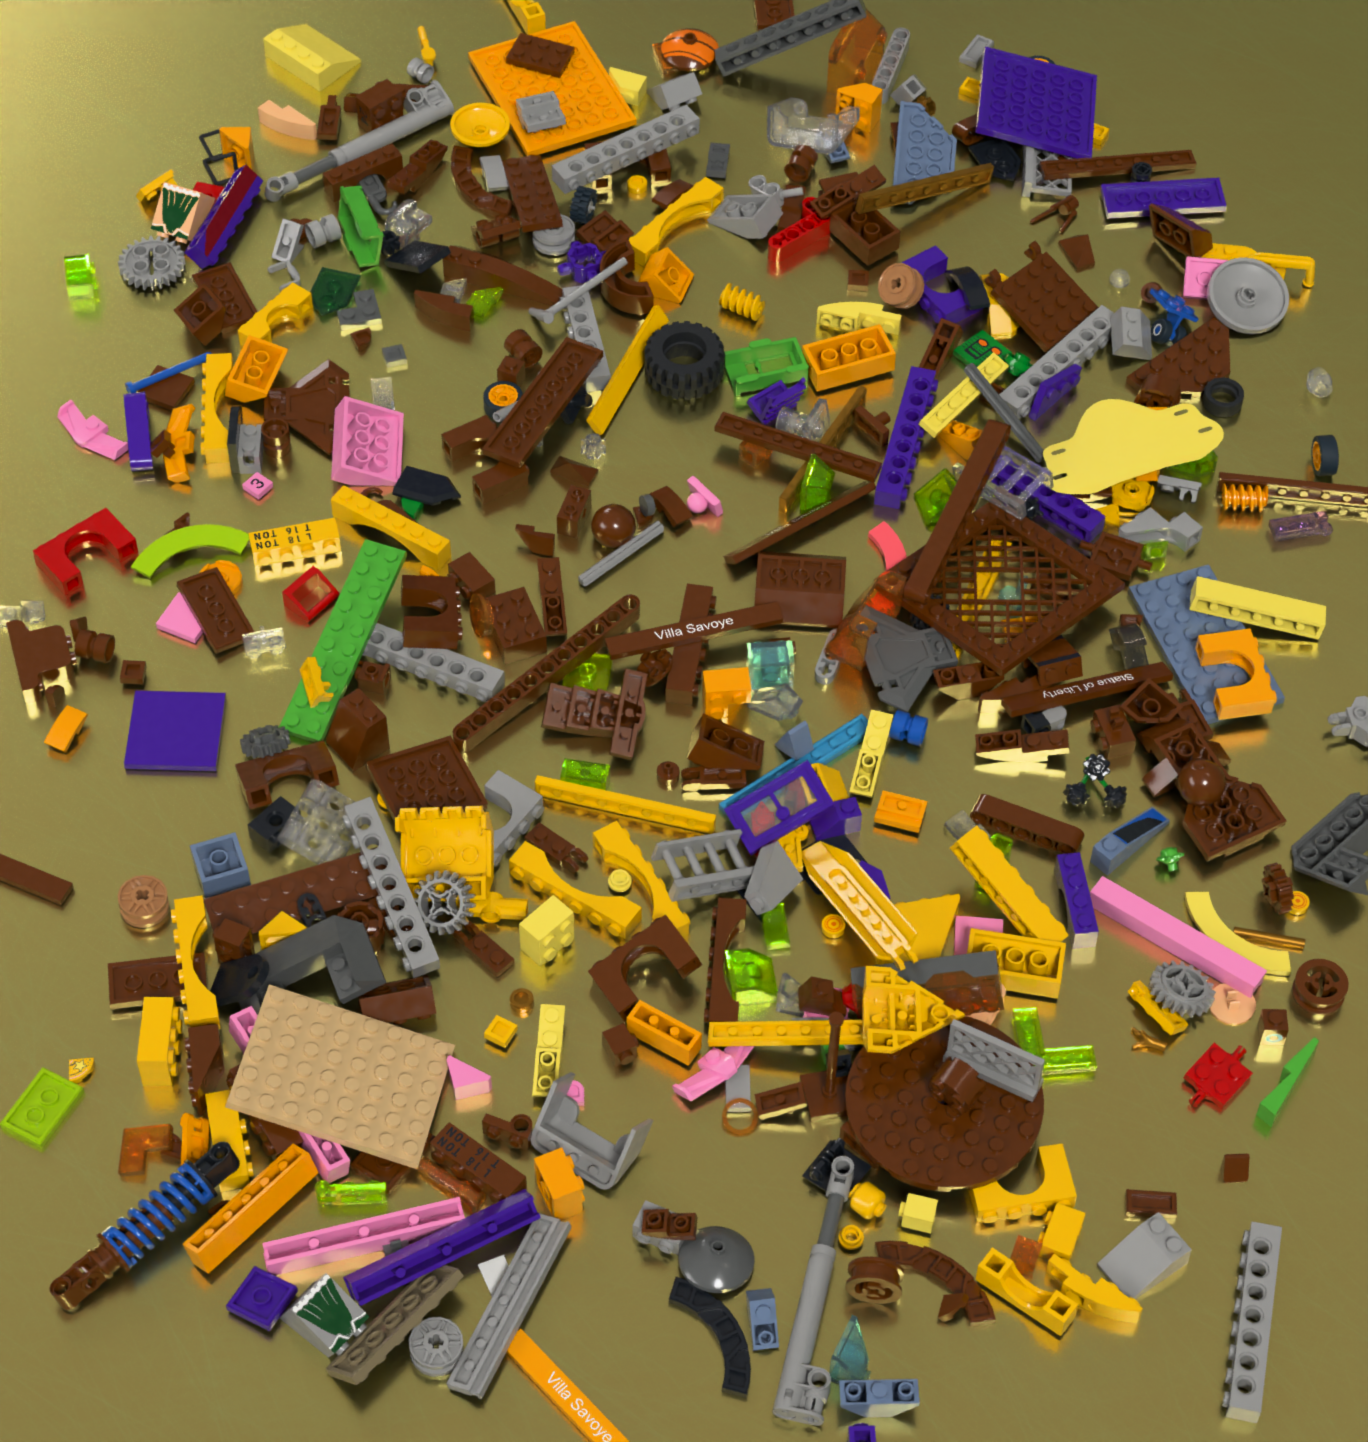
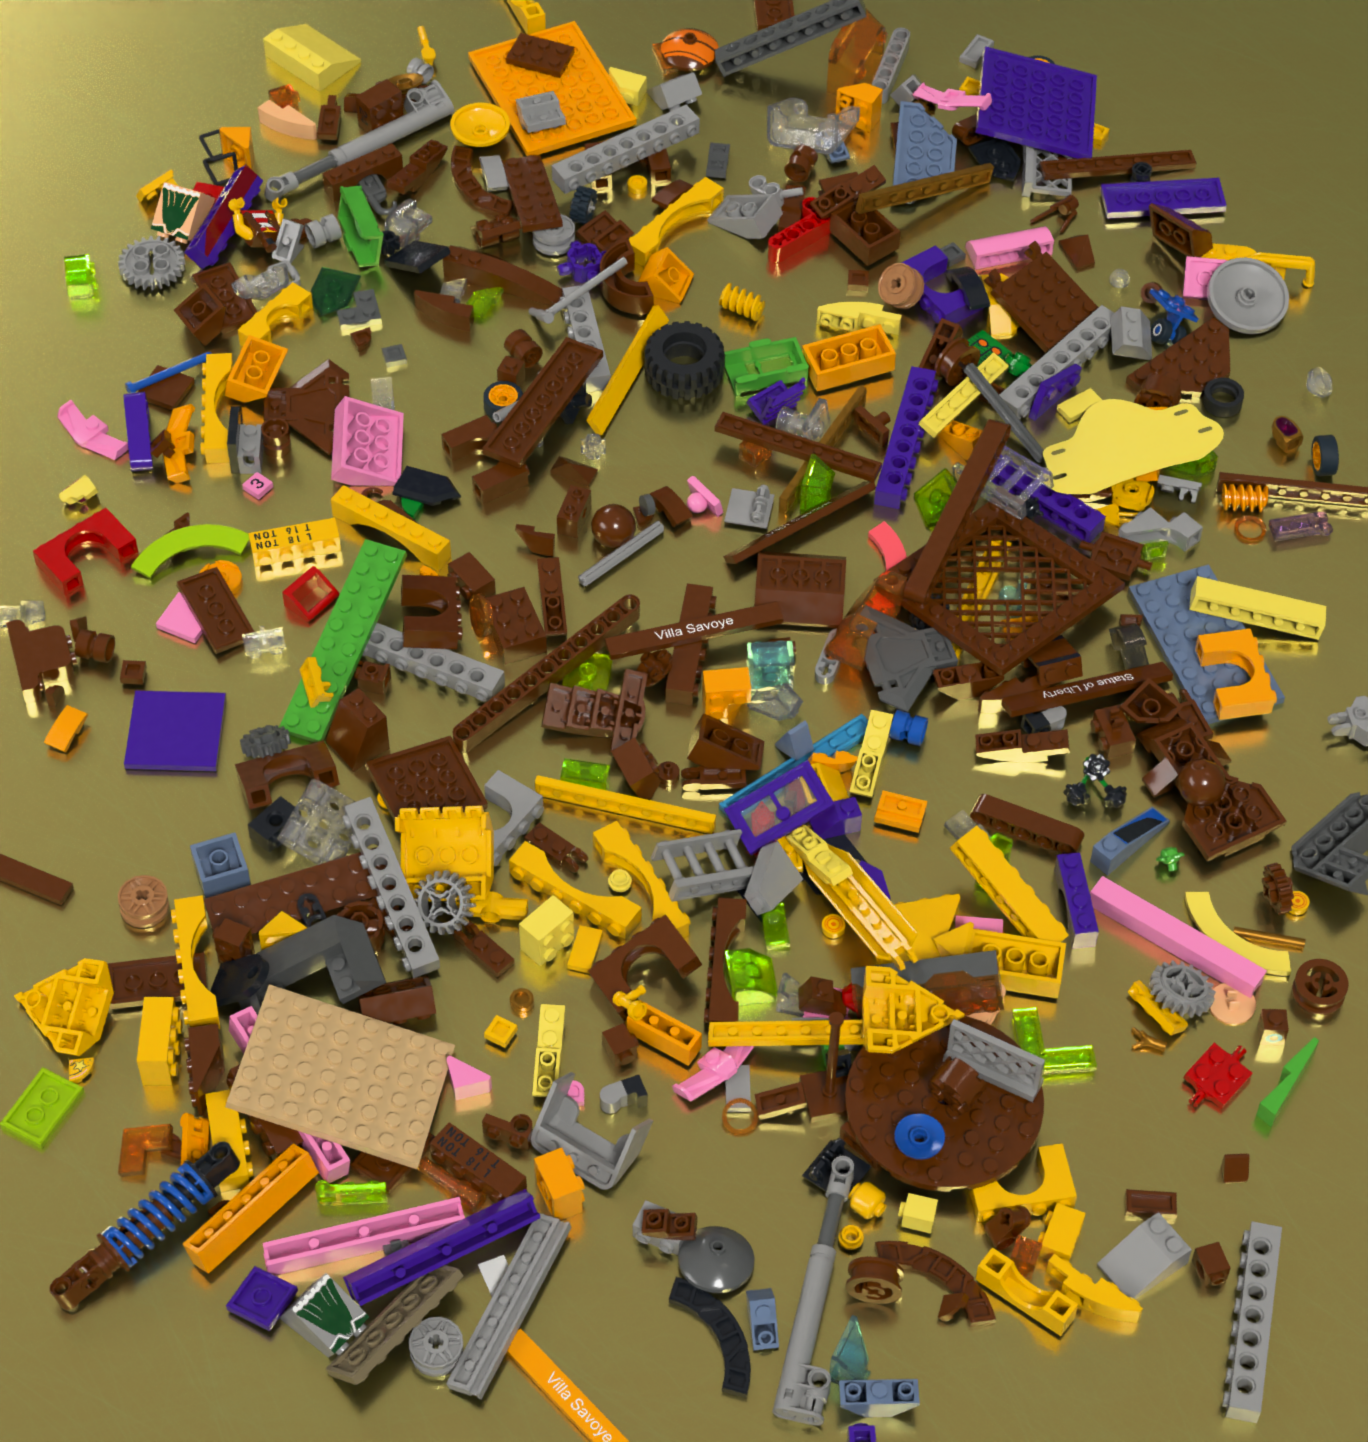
none -> yellow wedge [13,958,114,1056]
none -> light yellow rock [59,475,98,505]
none -> torso [228,197,287,253]
none -> clear brick [231,266,289,300]
none -> clear orange brick [268,84,300,111]
none -> pearl gold dish [388,73,424,94]
none -> yellow tile [567,925,603,974]
none -> leg [600,1074,648,1114]
none -> reddish brown slope [611,737,661,800]
none -> yellow piece [613,985,647,1021]
none -> light grey hinge [724,485,774,529]
none -> light yellow slope [786,825,853,886]
none -> light orange slope [808,751,858,772]
none -> blue dish [894,1114,945,1159]
none -> bright pink plate [913,83,992,111]
none -> yellow slope [933,922,974,957]
none -> reddish brown wheel [934,337,980,387]
none -> dark grey tile [940,242,966,267]
none -> bright pink brick [965,226,1054,270]
none -> reddish brown piece [984,1206,1031,1251]
none -> light yellow tile [1057,388,1102,423]
none -> reddish brown brick [1192,1242,1231,1286]
none -> clear orange piece [1234,515,1267,541]
none -> pearl gold rock [1271,416,1304,453]

